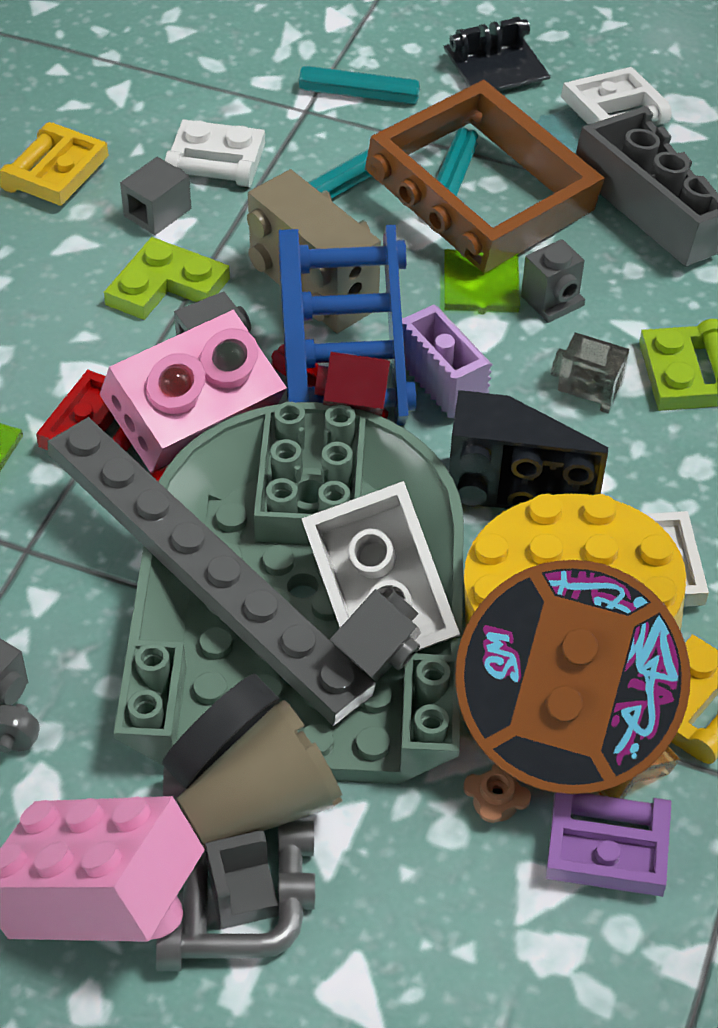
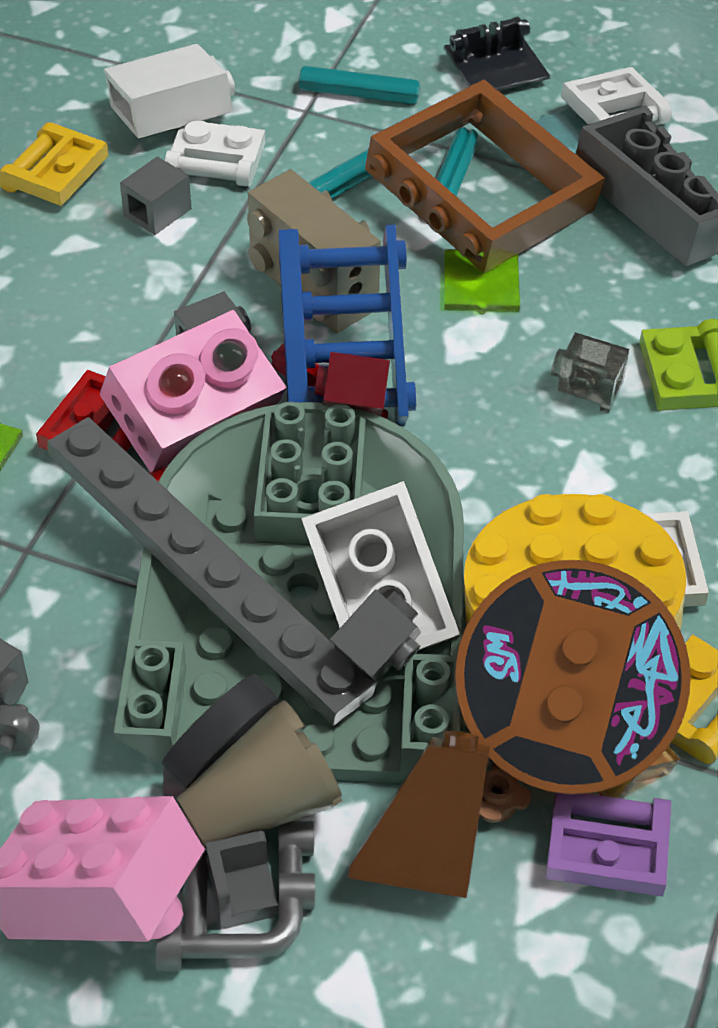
lime plate [104,237,230,320] -> none
lavender brick [402,305,493,418] -> none
black slope [449,390,609,509] -> none
dark grey brick [521,239,585,323] -> none
none -> white brick [104,44,235,138]
none -> reddish brown slope [348,731,490,898]

